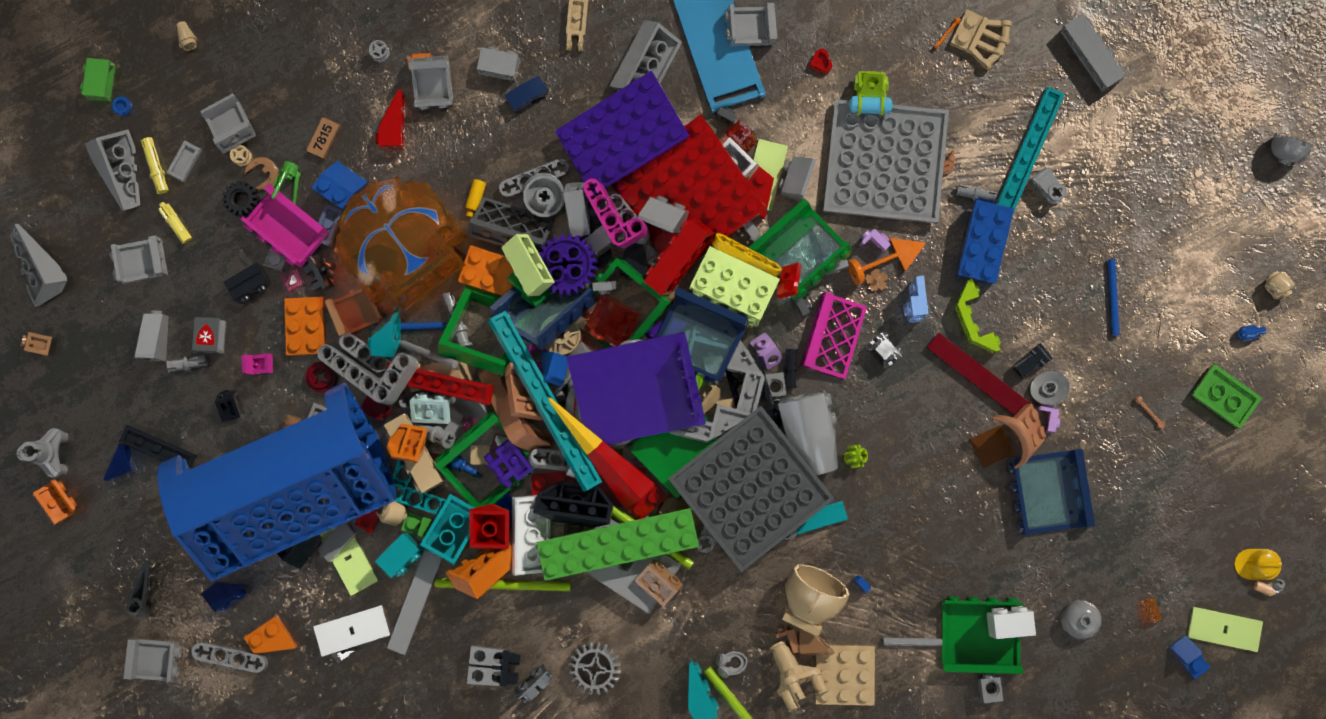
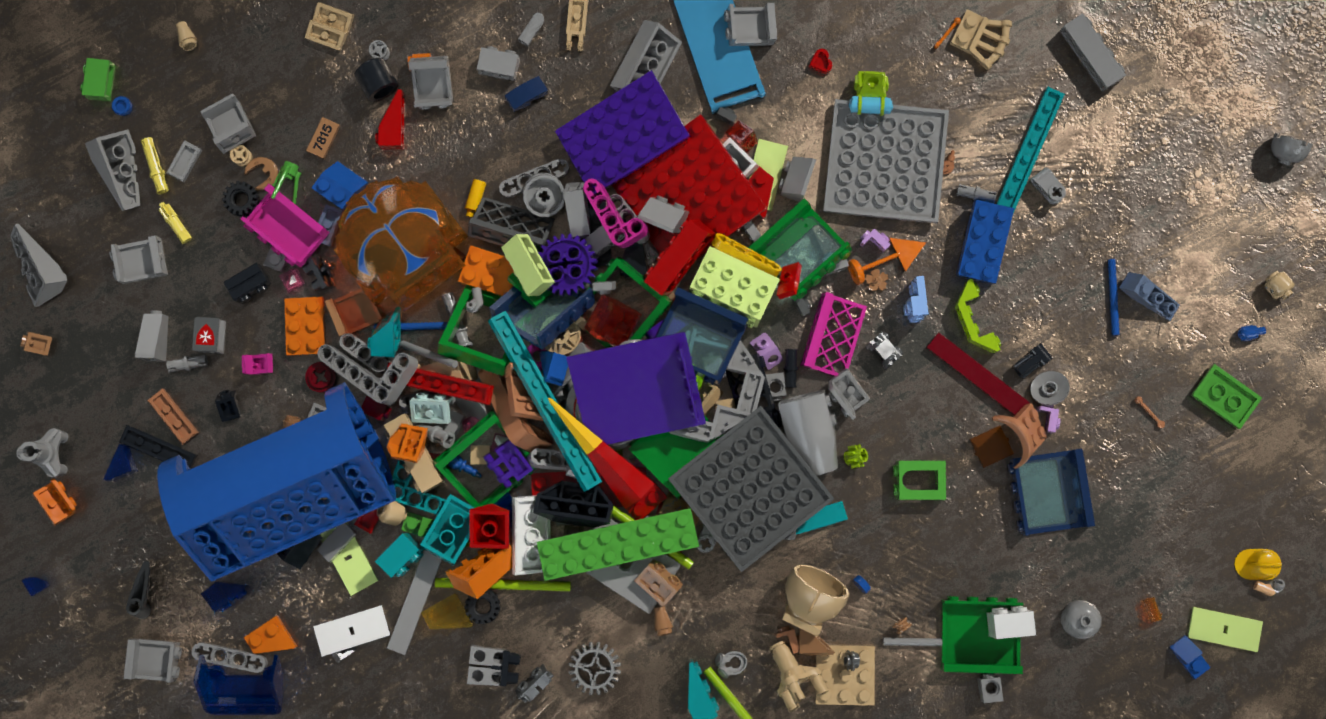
none -> clear blue tile [21,577,50,596]
none -> nougat tile [147,388,199,445]
none -> clear blue windscreen [193,655,283,715]
none -> tan slope [305,2,355,51]
none -> black piece [354,58,399,102]
none -> clear yellow wing [421,593,474,629]
none -> black tyre [464,590,501,624]
none -> light grey arm [466,287,483,313]
none -> light grey bar [518,13,544,47]
none -> medium nougat cone [654,606,673,636]
none -> light grey bracket [828,368,870,420]
none -> dark grey plate [844,650,860,671]
none -> medium nougat bush [892,616,912,635]
none -> bright green panel [893,461,946,500]
none -> sand blue slope [1119,272,1180,321]

